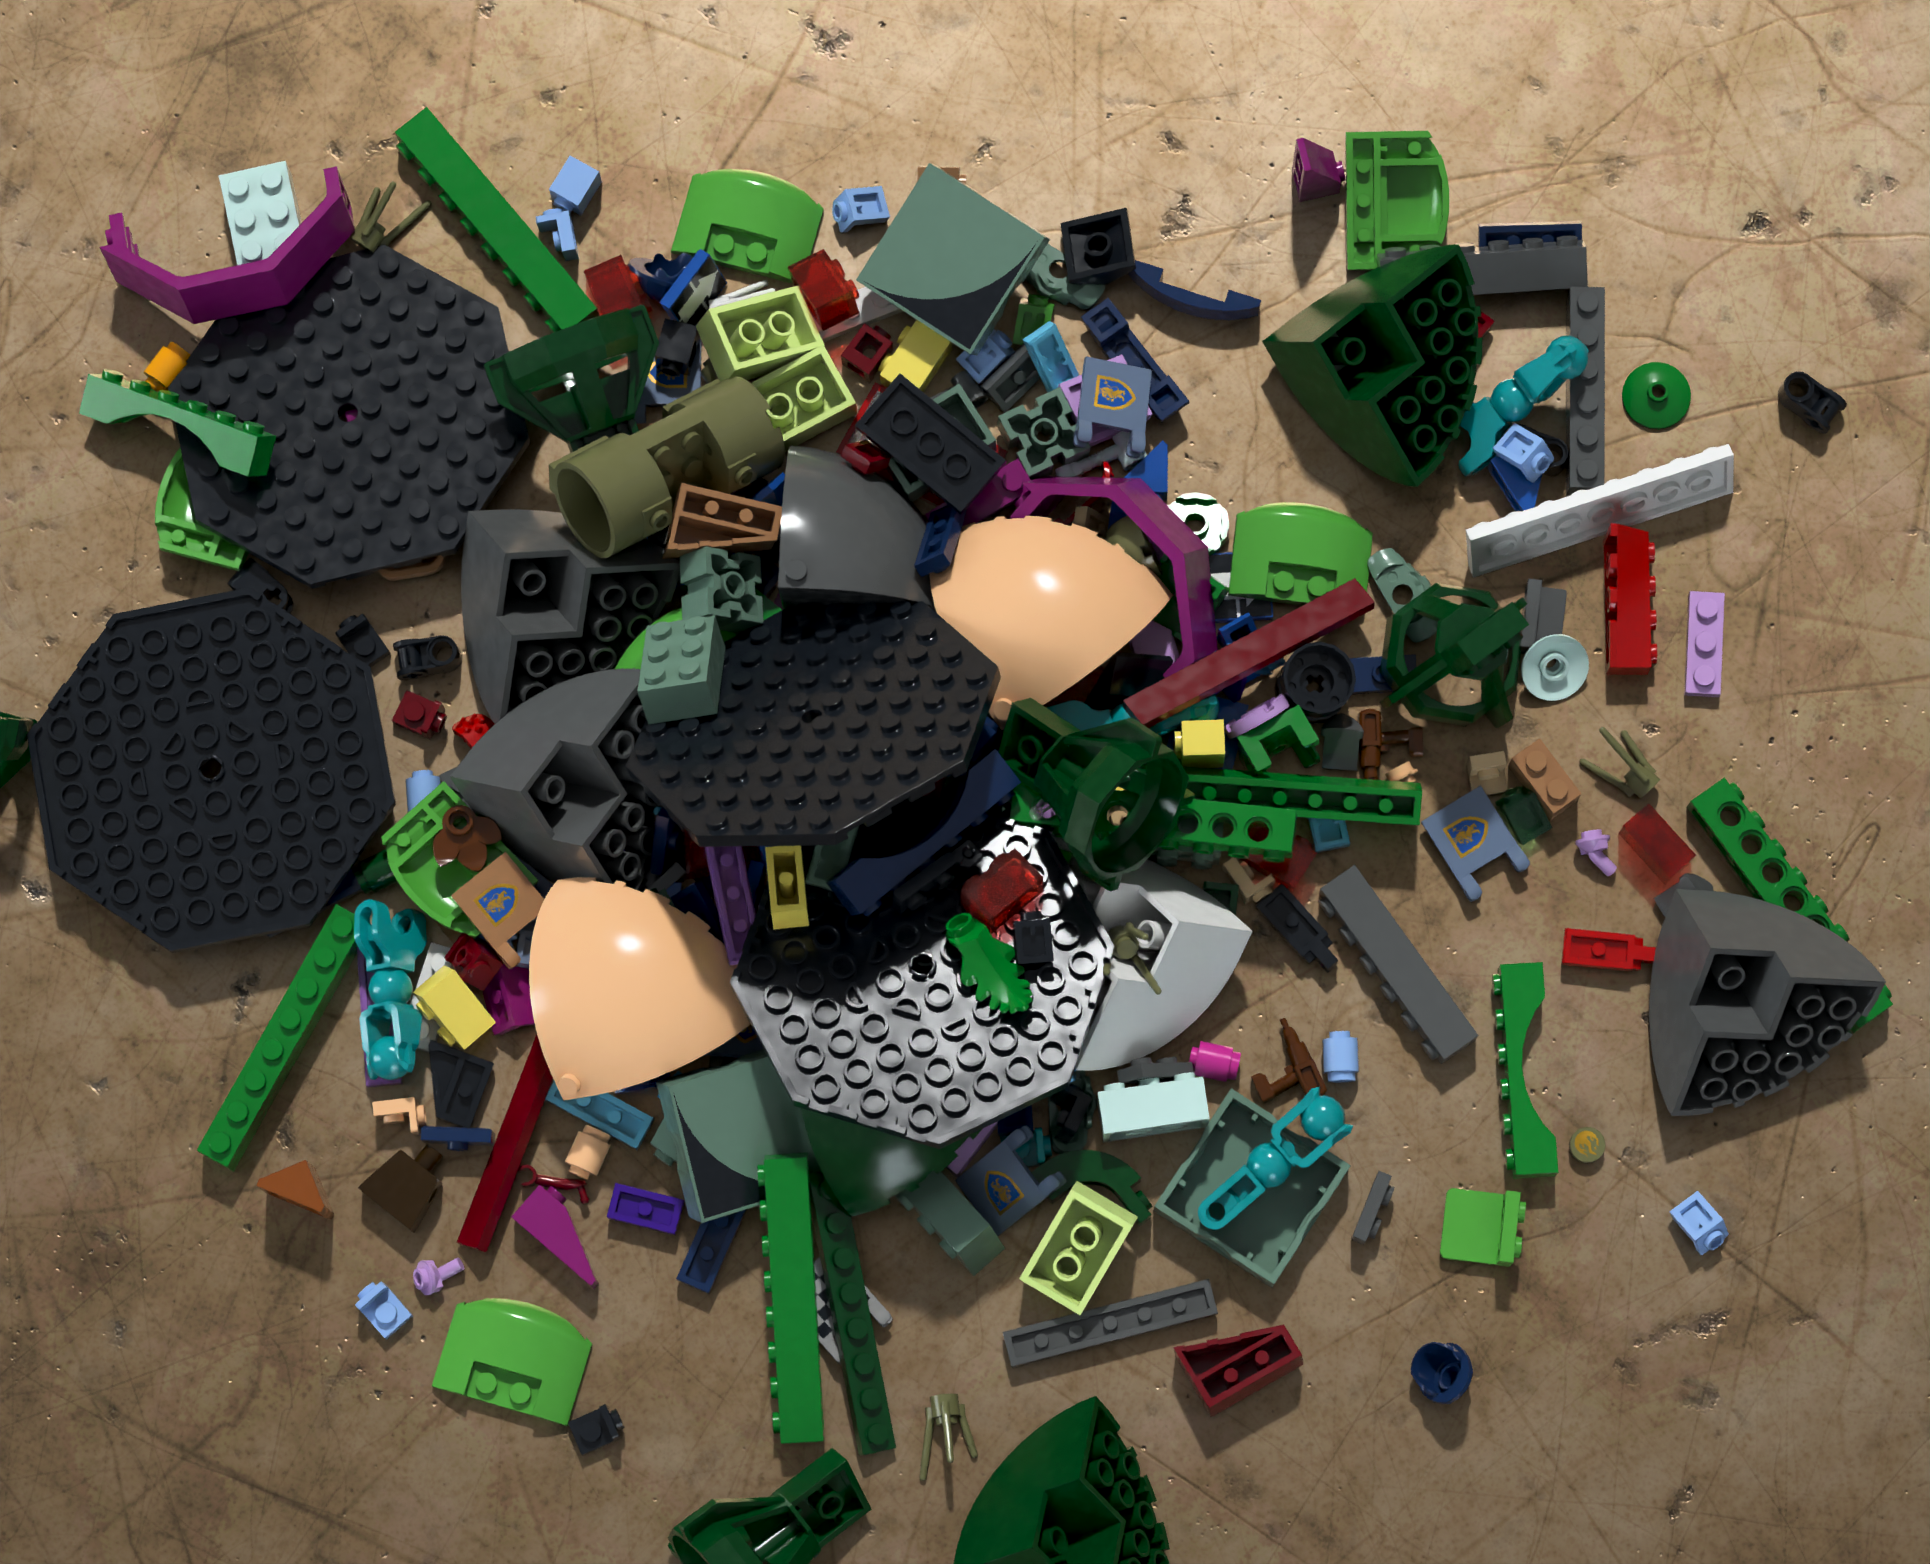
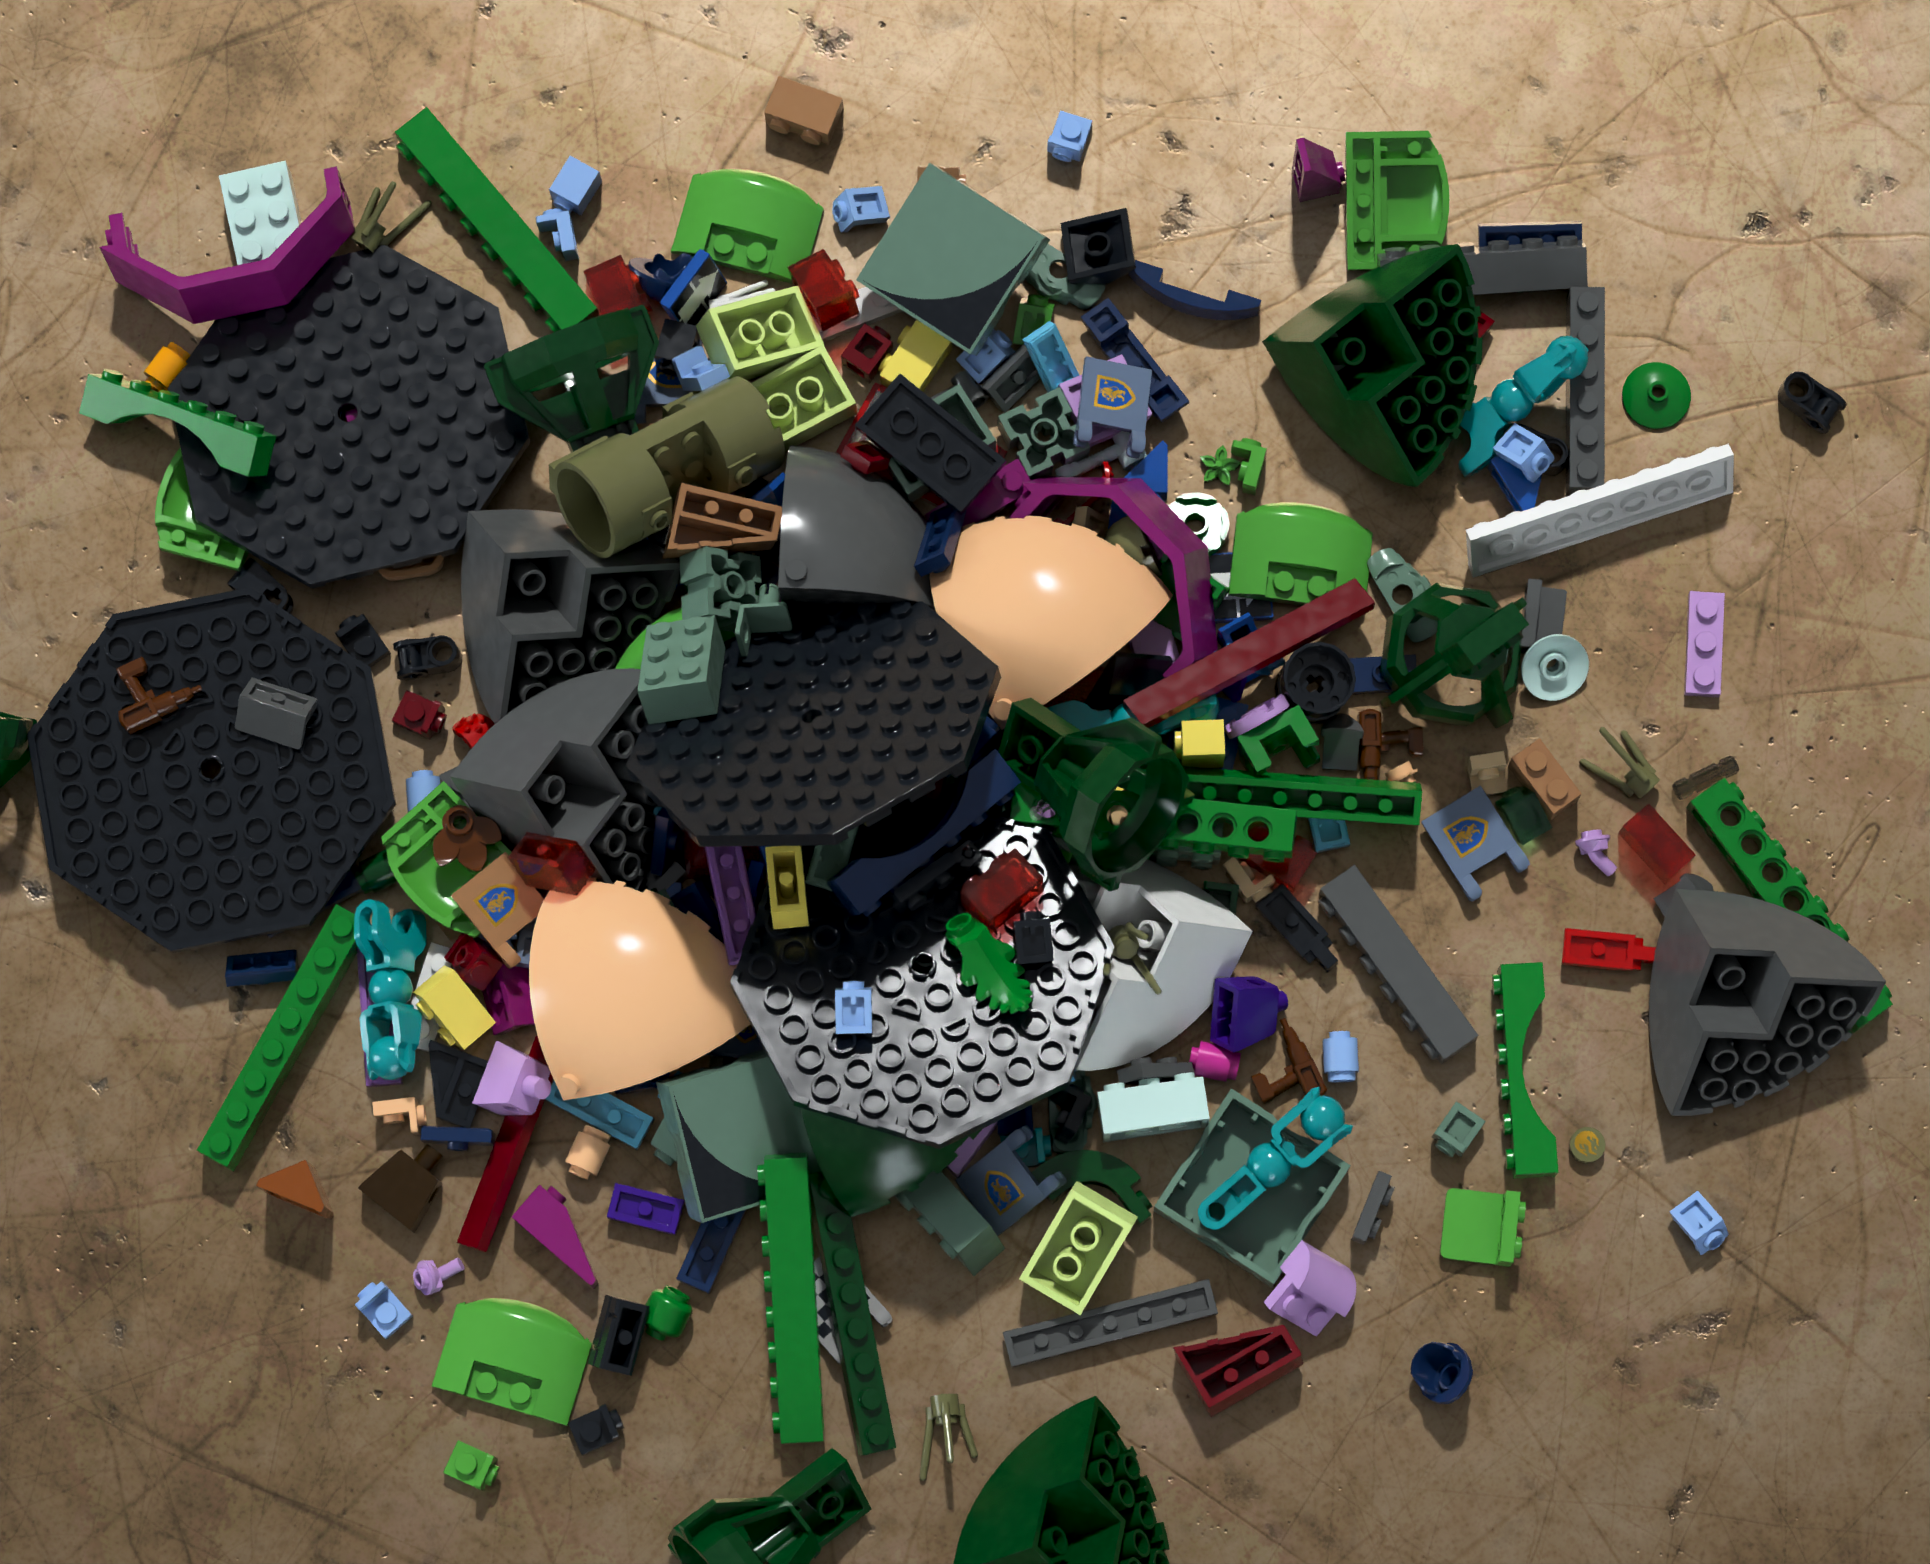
dark red piece [517,1165,589,1204] -> none
red wedge [1603,523,1657,675] -> none
none -> reddish brown piece [116,657,203,734]
none -> dark blue plate [225,949,298,987]
none -> dark grey panel [235,677,317,749]
none -> bright green bracket [443,1440,500,1491]
none -> lavender torso [472,1041,551,1116]
none -> clear red brick [508,832,596,896]
none -> black brick [587,1295,650,1376]
none -> green head [645,1285,693,1341]
none -> light blue bracket [672,346,730,391]
none -> sand green bracket [735,583,793,656]
none -> medium nougat brick [764,76,844,145]
none -> light blue bracket [835,981,872,1034]
none -> light blue bracket [1047,110,1092,162]
none -> bright green plant [1200,445,1241,486]
none -> dark purple torso [1210,976,1288,1053]
none -> bright green bracket [1231,438,1267,496]
none -> lavender brick [1264,1240,1356,1337]
none -> sand green bracket [1432,1101,1486,1157]
none -> clear smoke axle [1672,755,1739,800]

